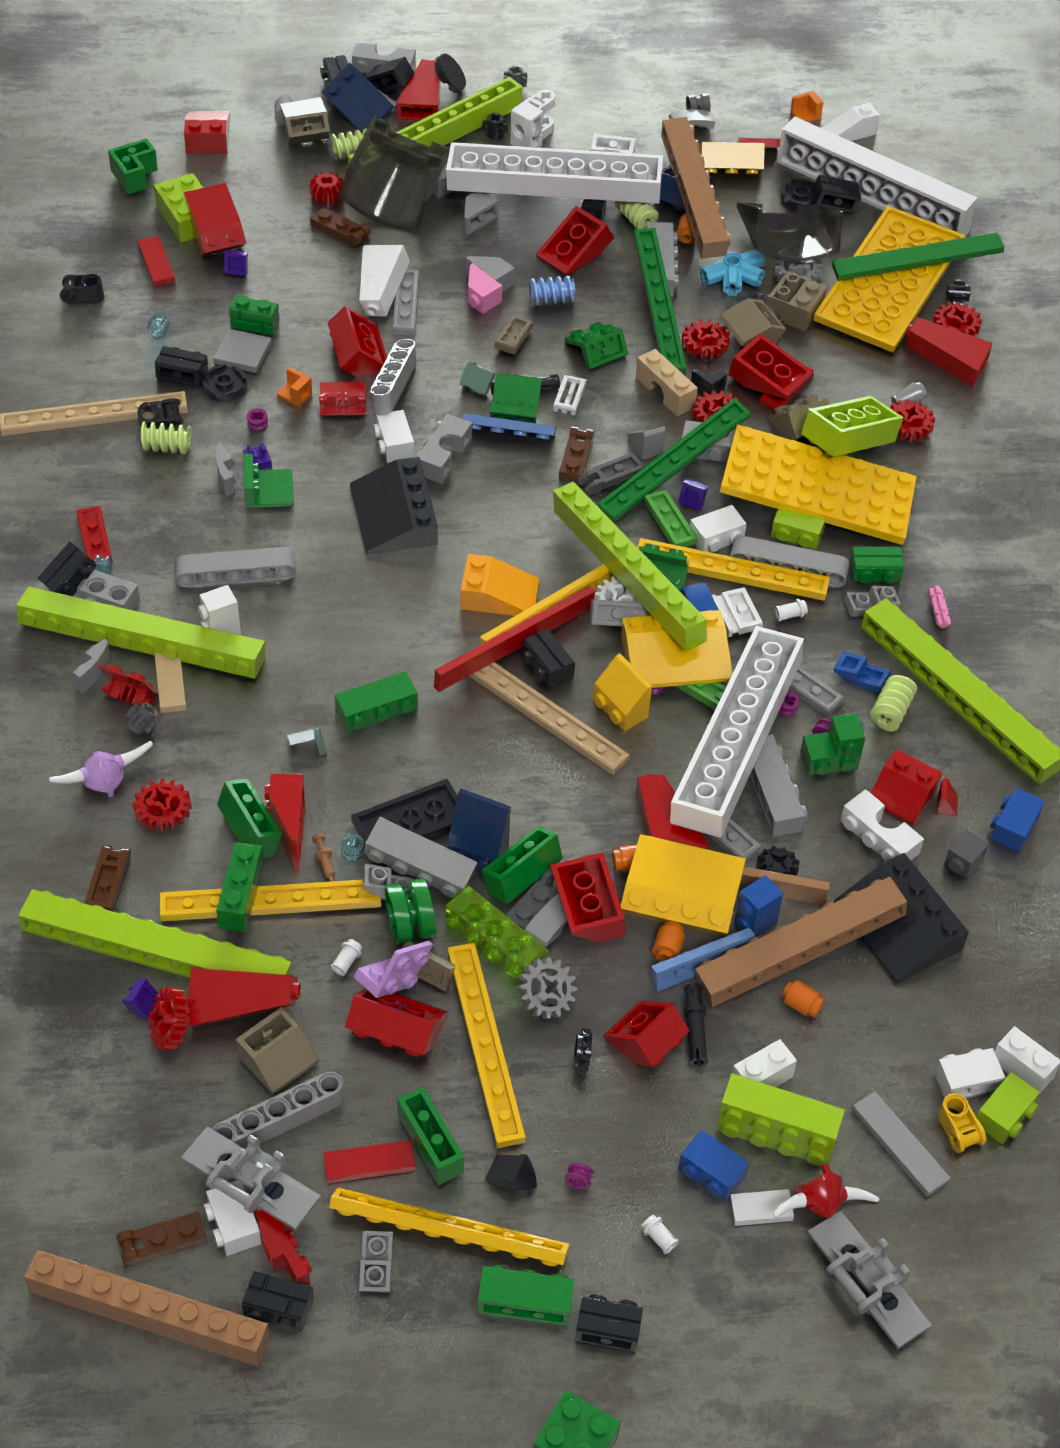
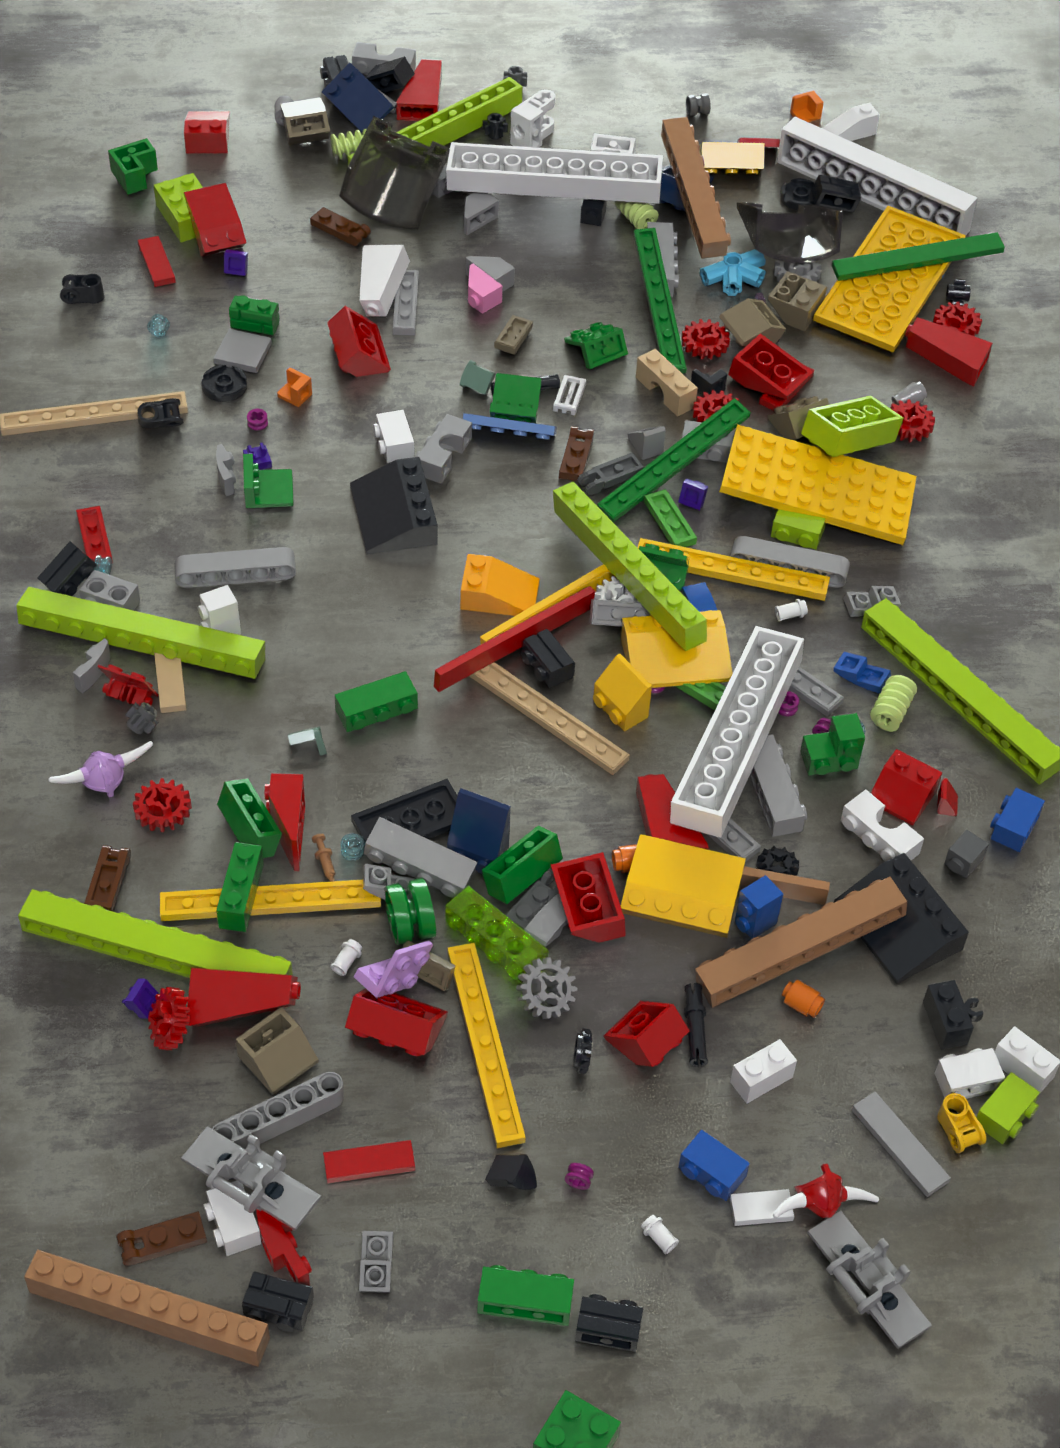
yellowish green piece [141,421,192,455] -> none
black brick [155,346,209,387] -> none
red gear [309,172,345,206] -> none
red hinge [319,381,366,416] -> none
yellow plate [329,1187,569,1266] -> none
light grey beam [371,339,417,415] -> none
green brick [397,1087,464,1185] -> none
black tile [435,53,466,93] -> none
light blue piece [529,276,575,306] -> none
red slope [535,206,614,276] -> none
medium blue plate [651,928,755,992] -> none
orange brick [652,921,685,962] -> none
light grey slope [668,109,716,129] -> none
orange brick [677,213,695,244] -> none
white brick [690,505,746,552] -> none
white plate [712,587,763,637] -> none
lime brick [716,1073,845,1166] -> none
green brick [850,547,904,584] -> none
bright pink axle [928,586,951,629] -> none
none -> black brick [923,980,984,1050]

